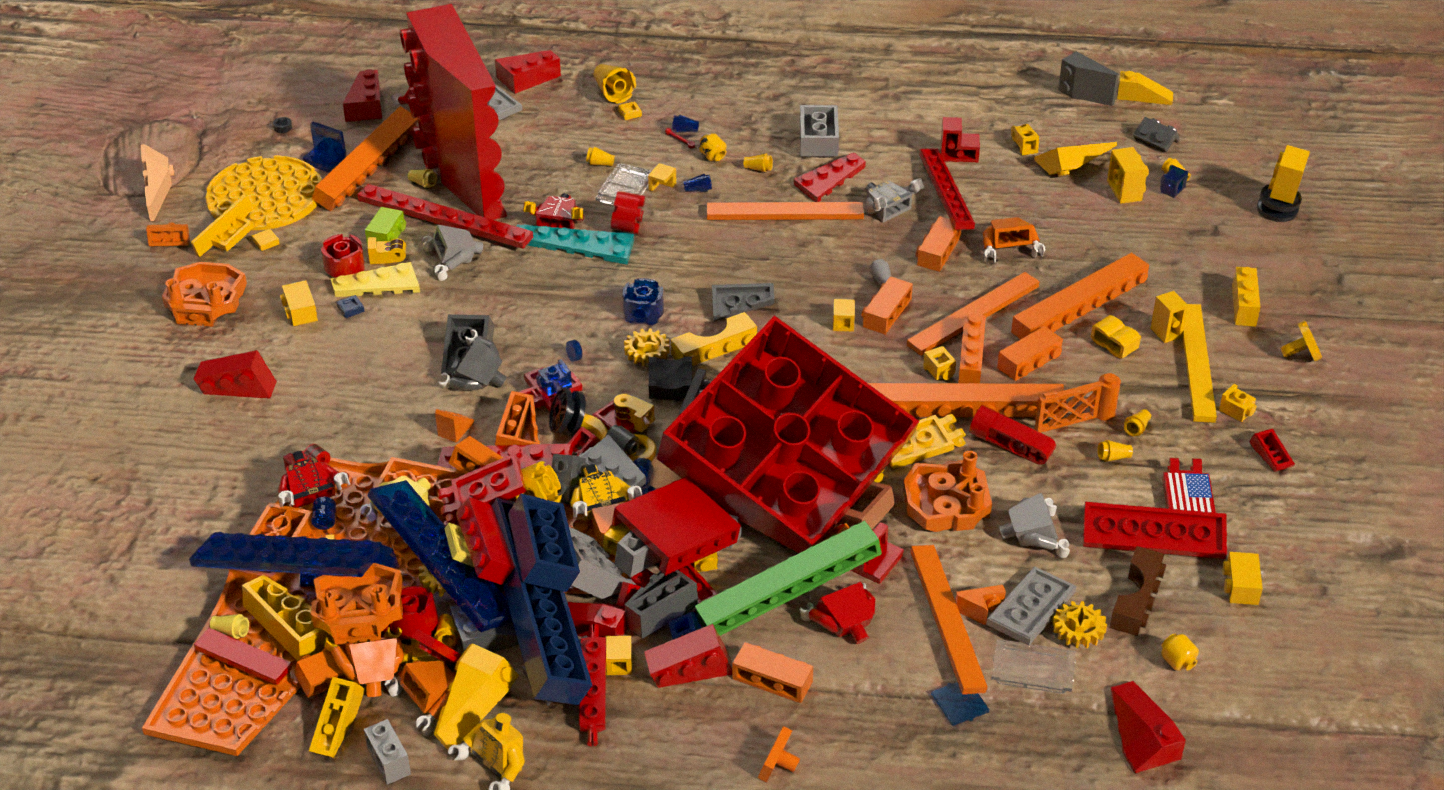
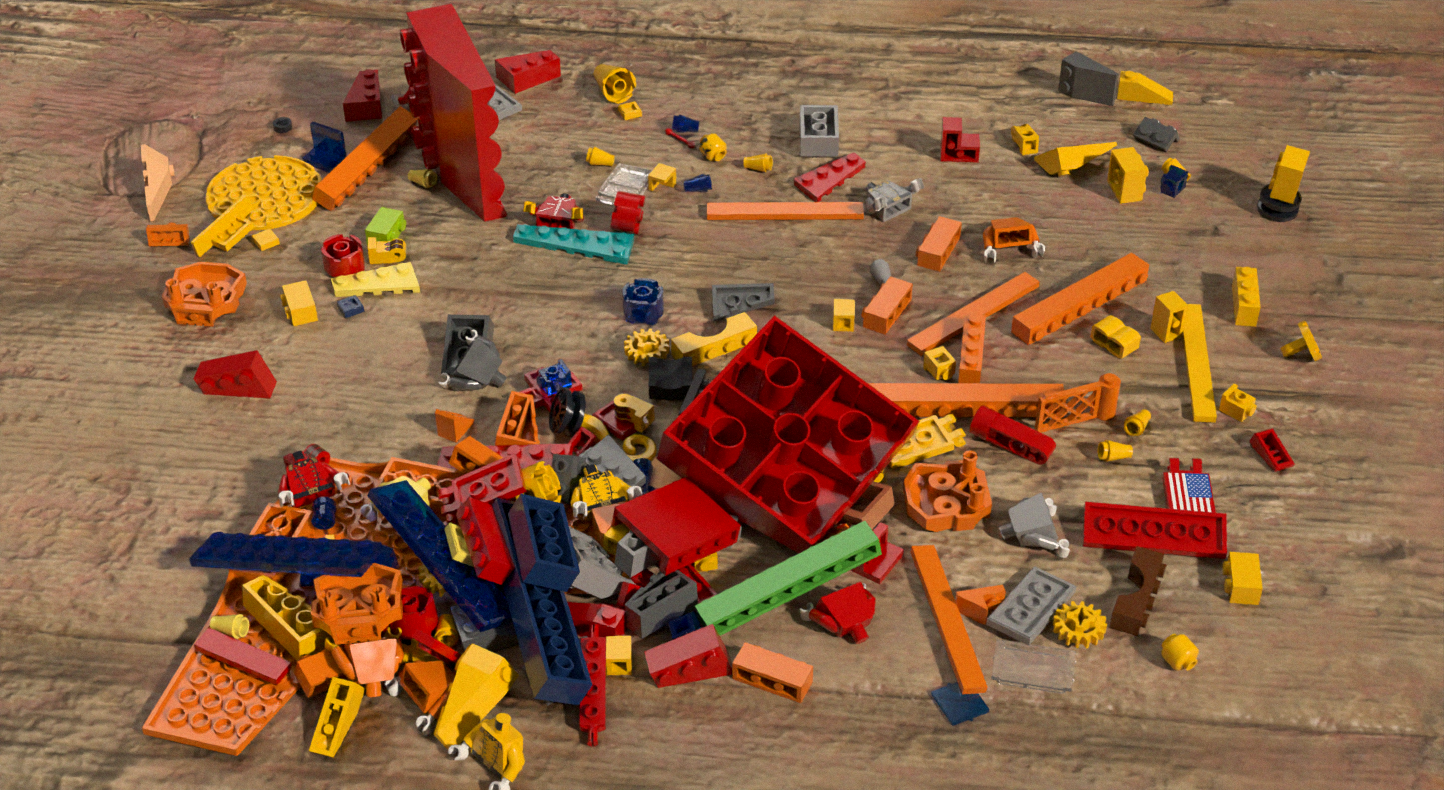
red plate [357,184,533,249] -> none
light grey brick [364,719,411,785] -> none
light grey torso [422,225,483,281] -> none
clear blue tile [566,340,583,362] -> none
dark grey brick [606,425,639,456] -> none
orange tile [757,726,801,783] -> none
red tile [919,148,975,230] -> none
orange brick [997,326,1063,381] -> none
red wedge [1110,681,1186,773] -> none

